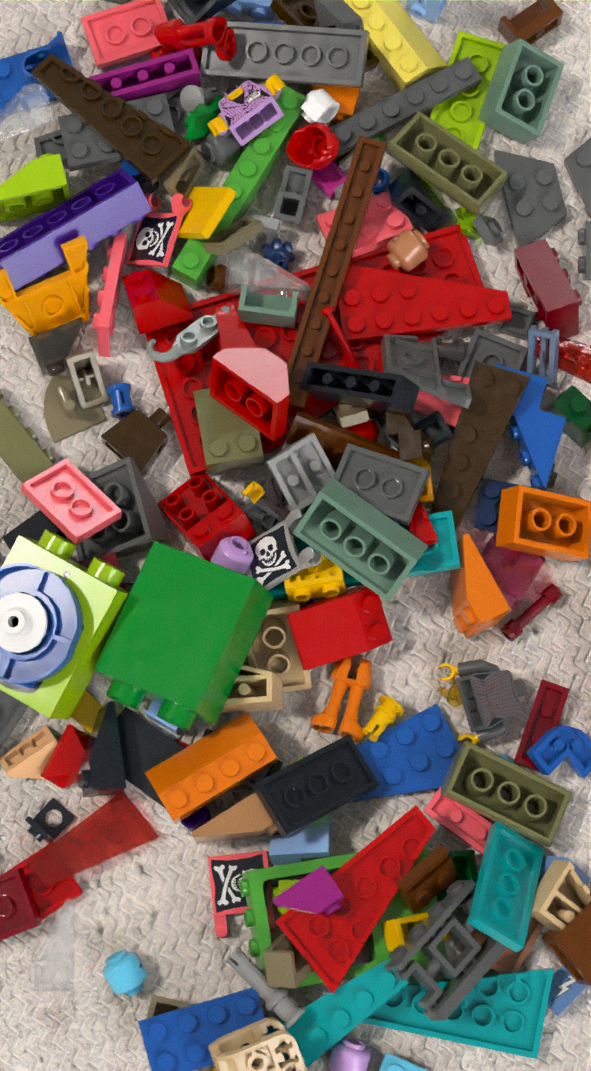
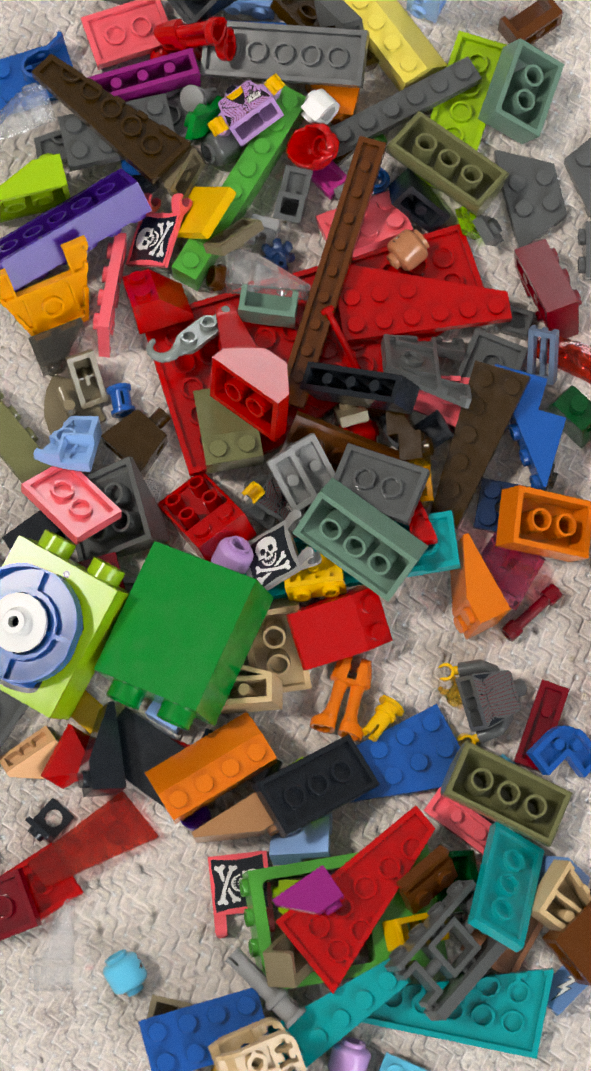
none -> light blue slope [33,416,102,472]

